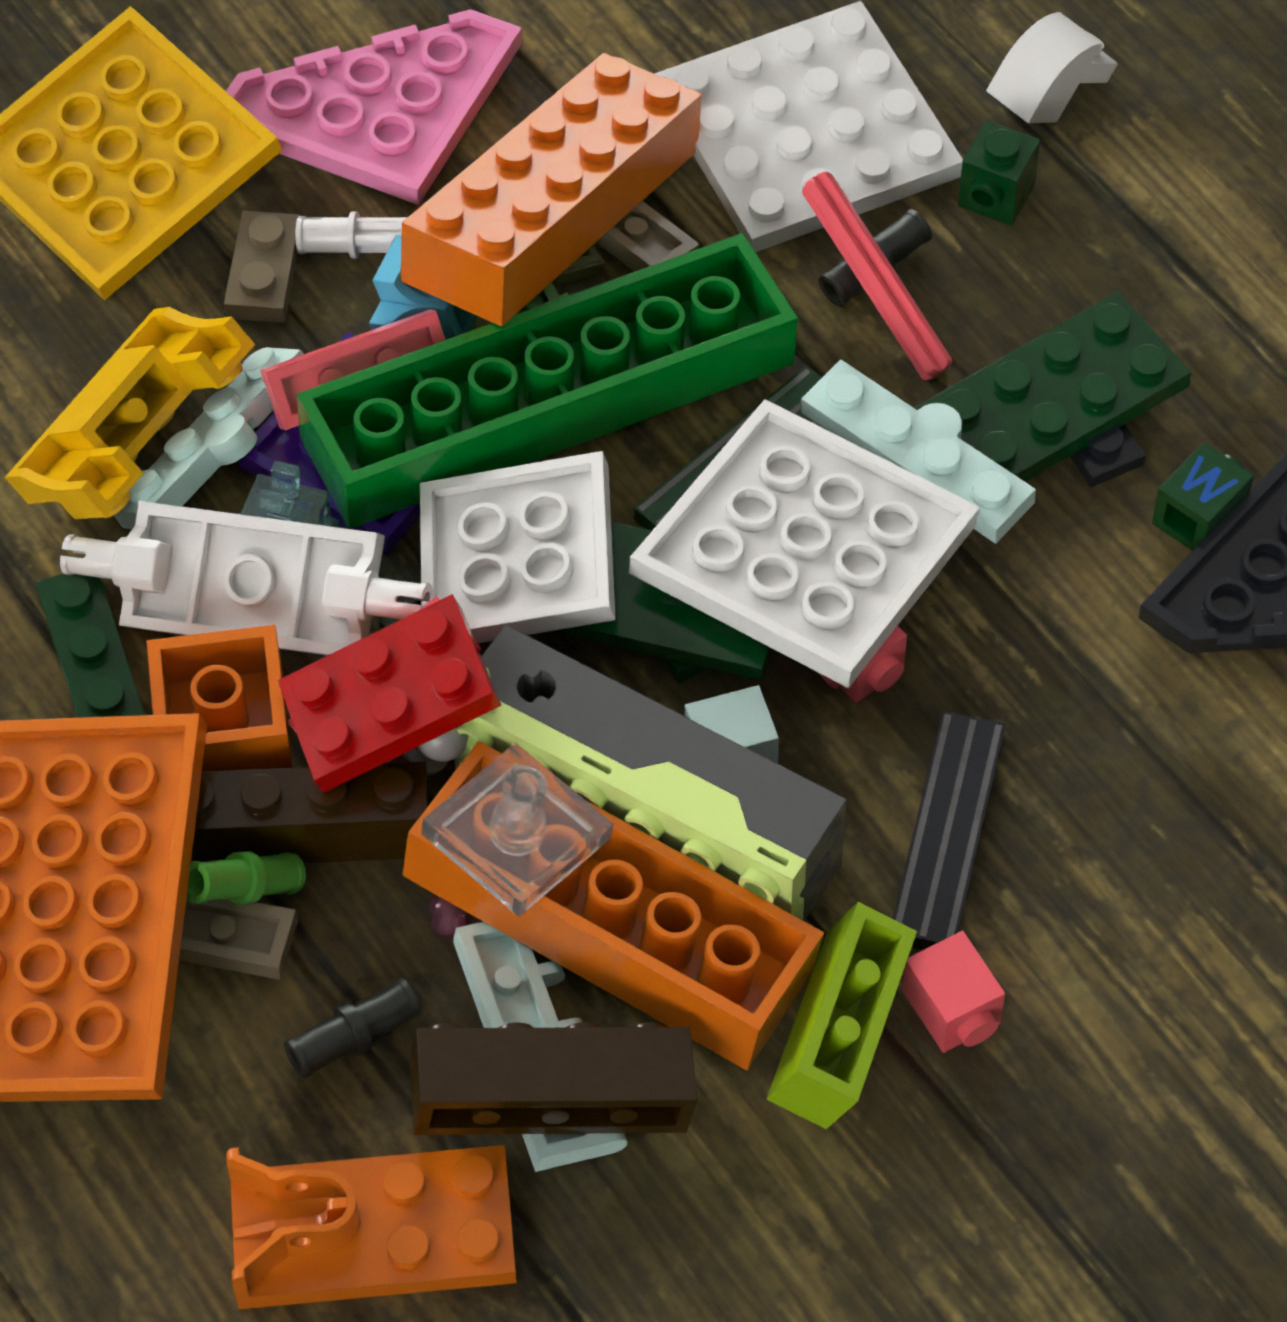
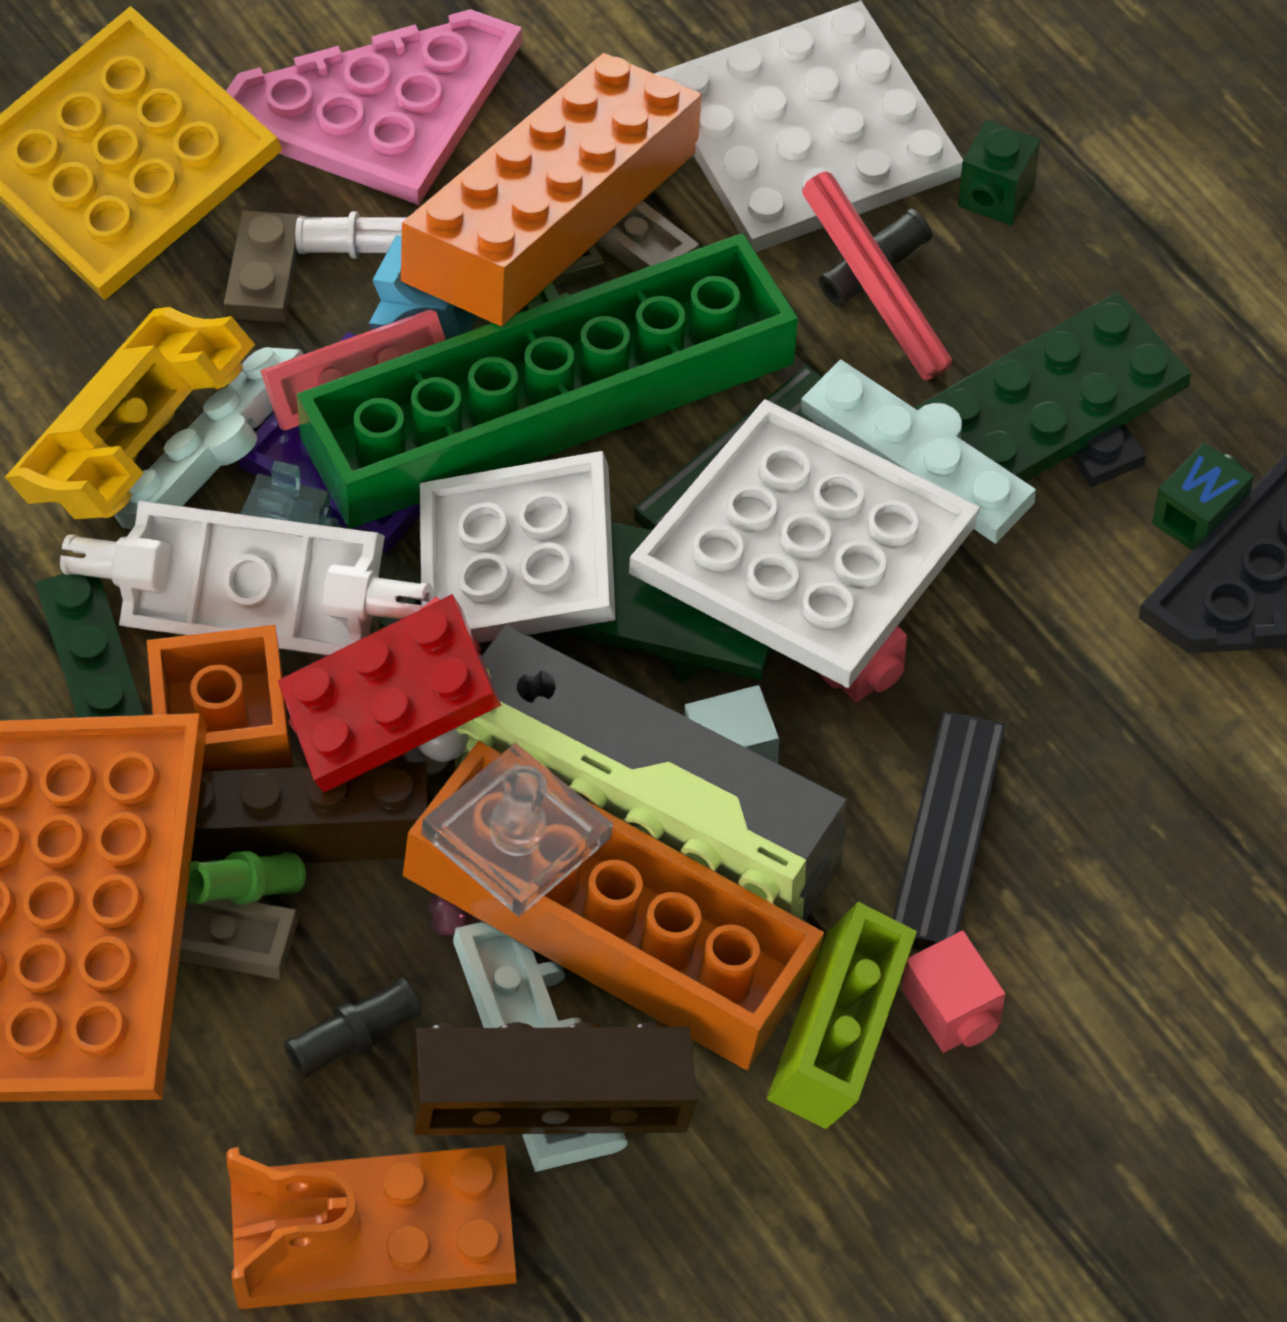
white brick [986,12,1118,123] -> none

